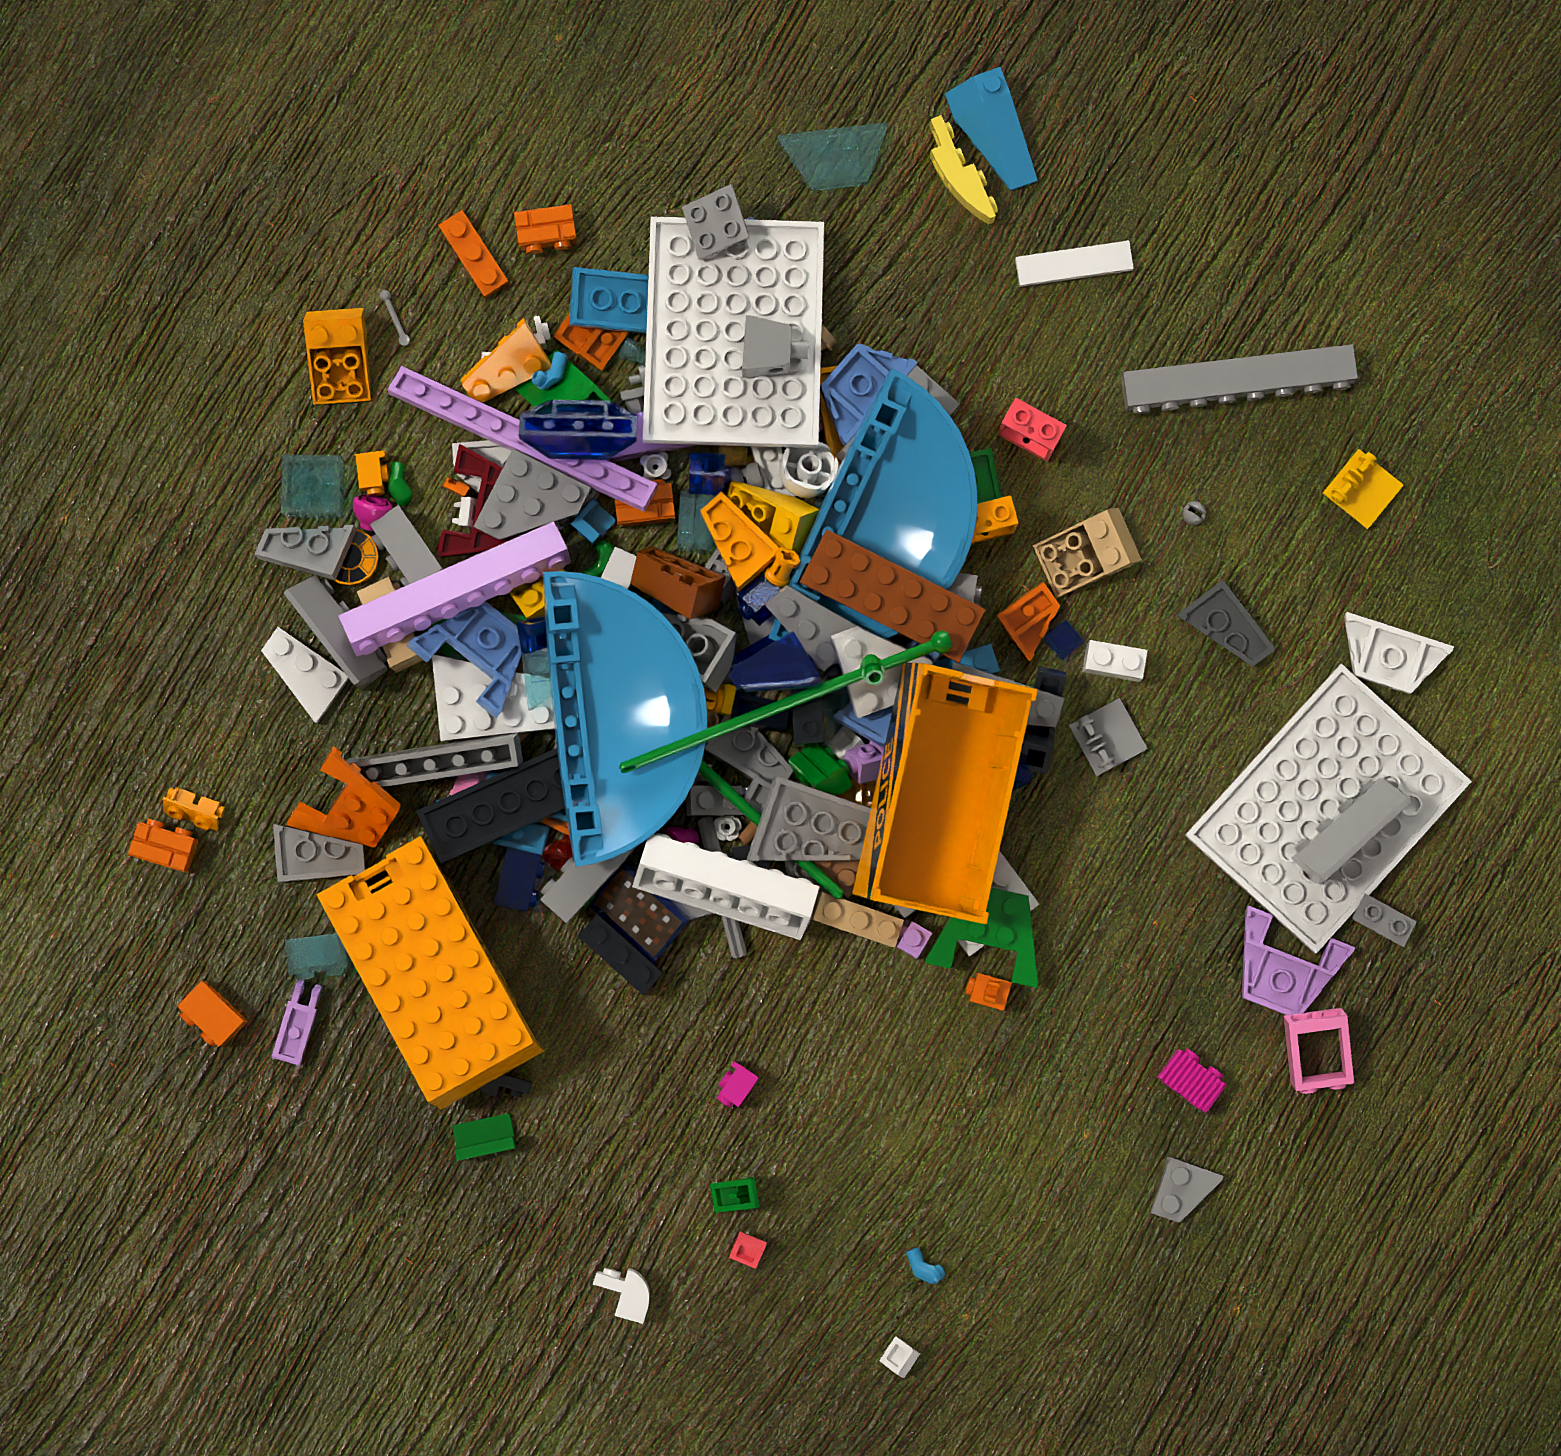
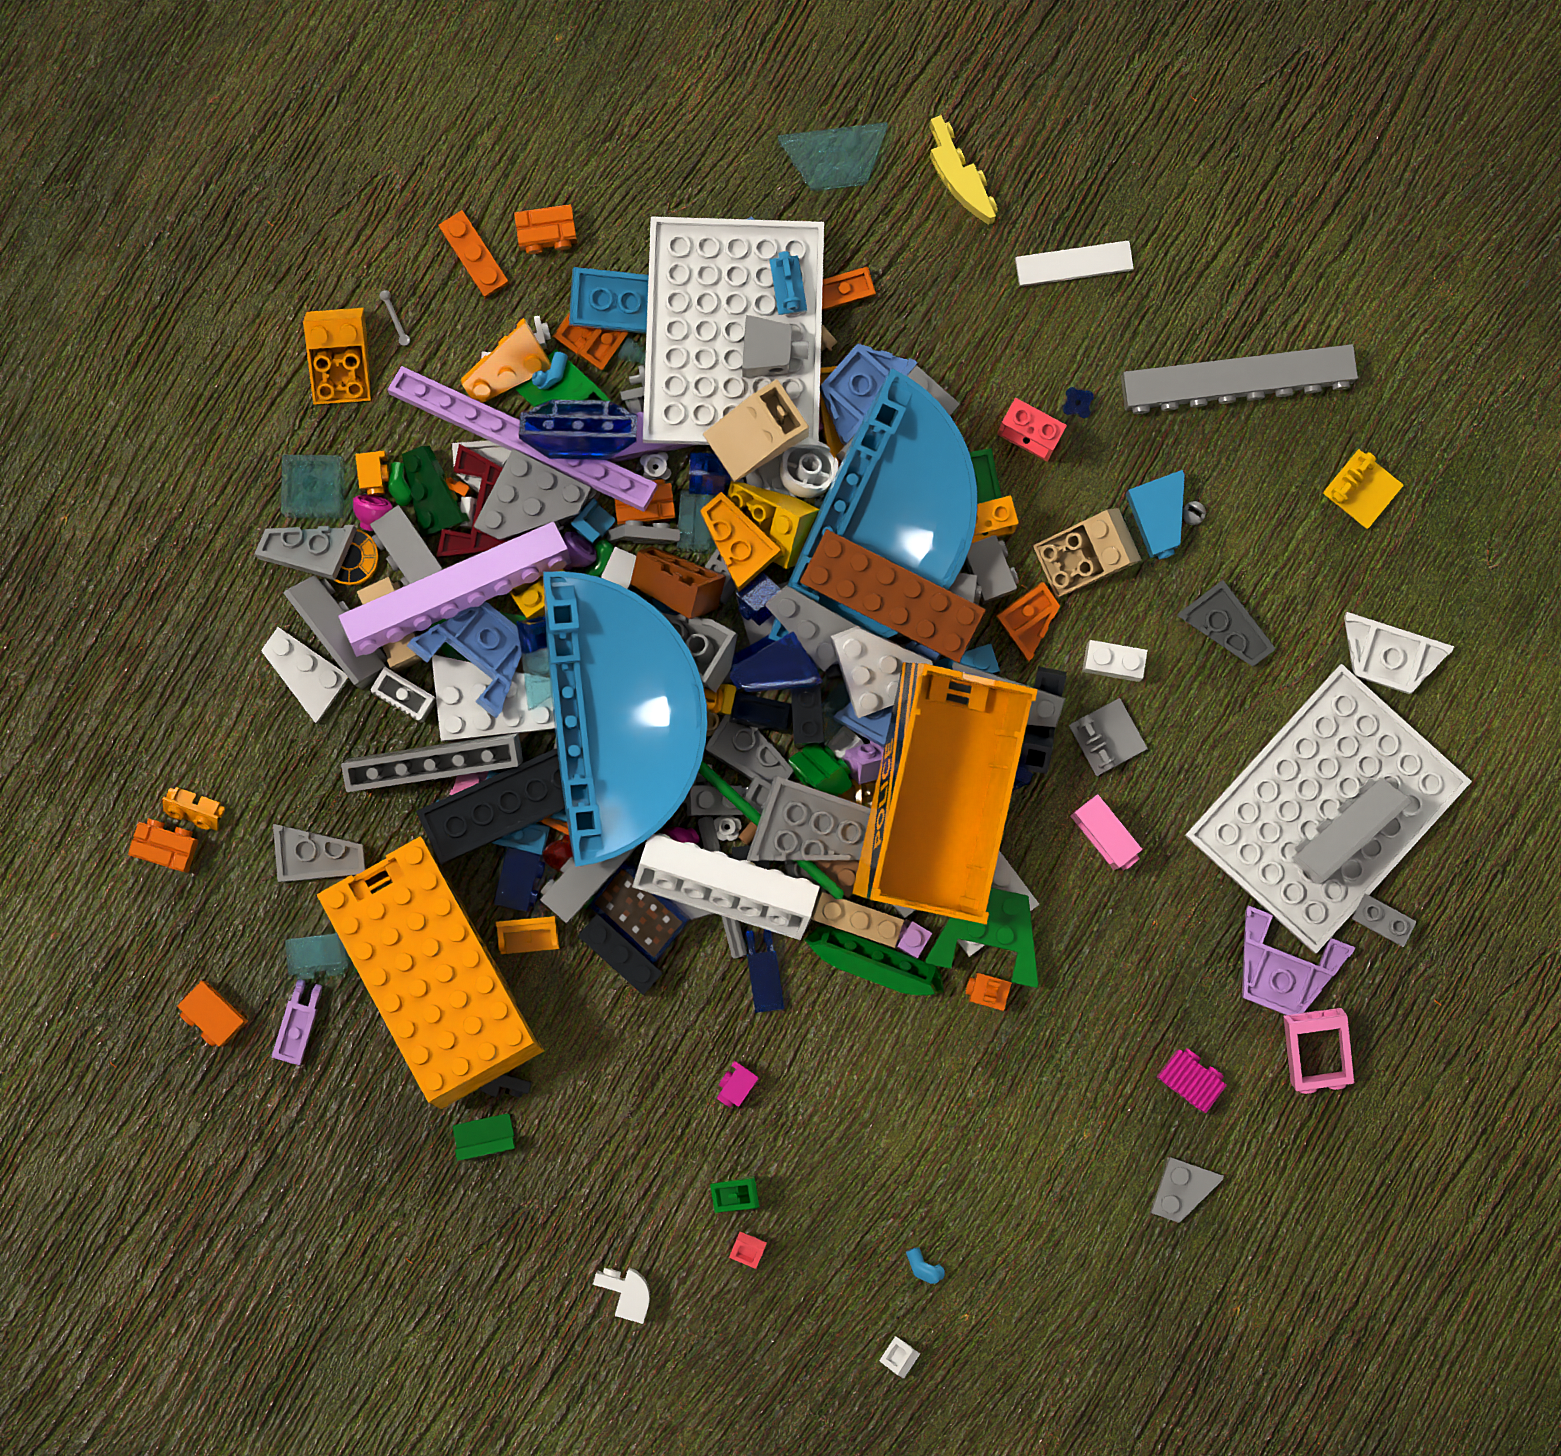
orange wing [286,746,401,848] -> none
green bar [619,630,953,773] -> none
light grey hinge [682,184,750,260] -> none
light orange bush [765,547,800,587] -> none
dark azure wedge [945,67,1038,191] -> none
clear blue plate [1043,619,1084,661] -> none
none -> white brick [371,667,436,723]
none -> dark green wing [401,446,470,537]
none -> light orange hinge [496,916,559,954]
none -> medium lavender brick [562,532,597,571]
none -> light grey wing [607,520,680,544]
none -> tan slope [703,379,809,482]
none -> clear blue hinge [746,929,784,1013]
none -> dark azure hinge [769,251,807,315]
none -> green brick [804,925,944,995]
none -> orange hinge [822,267,876,311]
none -> light grey brick [965,535,1019,605]
none -> clear blue plate [1062,387,1094,419]
none -> bright pink window [1070,794,1143,871]
none -> dark azure slope [1125,470,1185,560]

